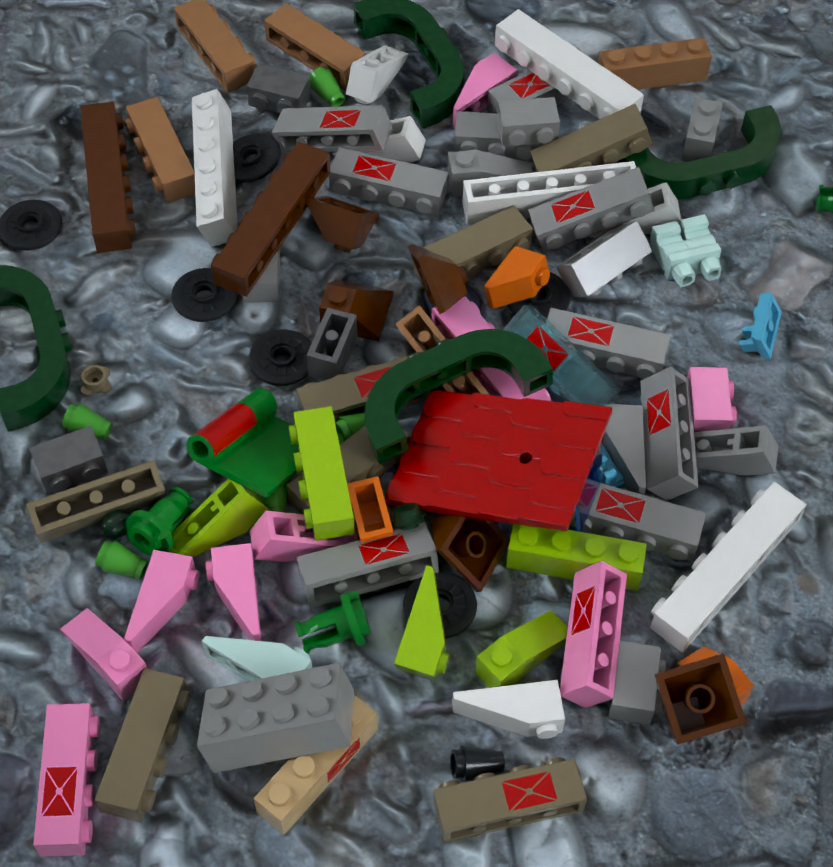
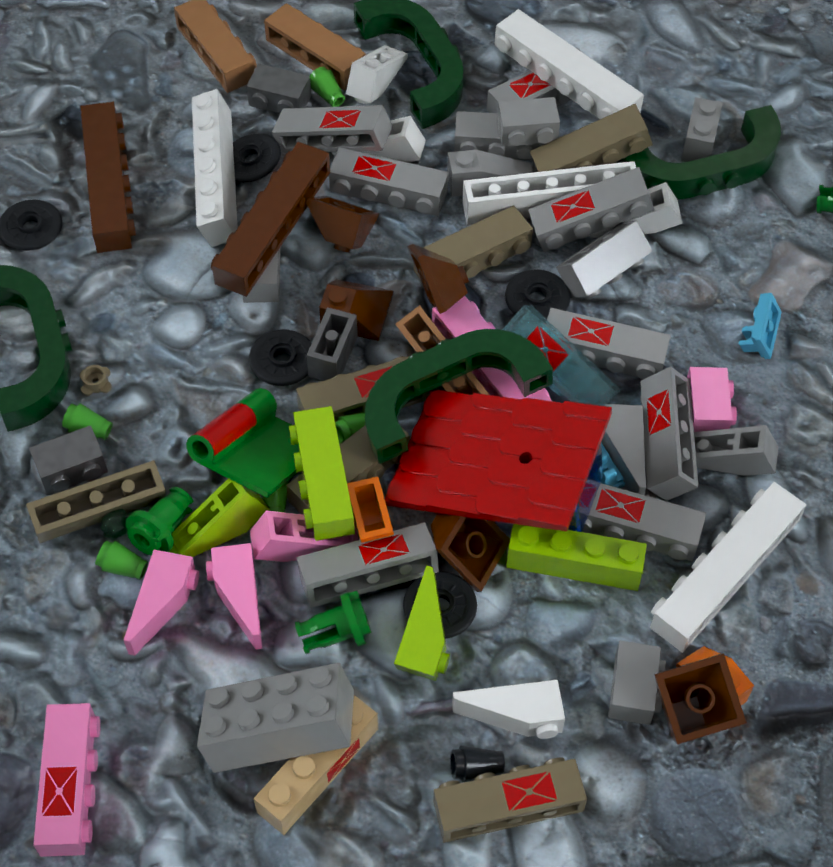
bright pink slope [60,608,147,702] -> none
dark tan brick [94,668,191,823] -> none
medium nougat brick [124,97,195,204] -> none
black wheel [171,268,237,322] -> none
light aqua slope [202,636,312,681] -> none
clear green plate [391,503,426,530] -> none
bright pink slope [453,52,517,129] -> none
lime slope [475,610,568,688] -> none
orange slope [483,246,550,309] -> none
bright pink brick [560,561,627,708] -> none
medium nougat brick [597,37,712,90] -> none
light aqua hips [649,214,722,287] -> none

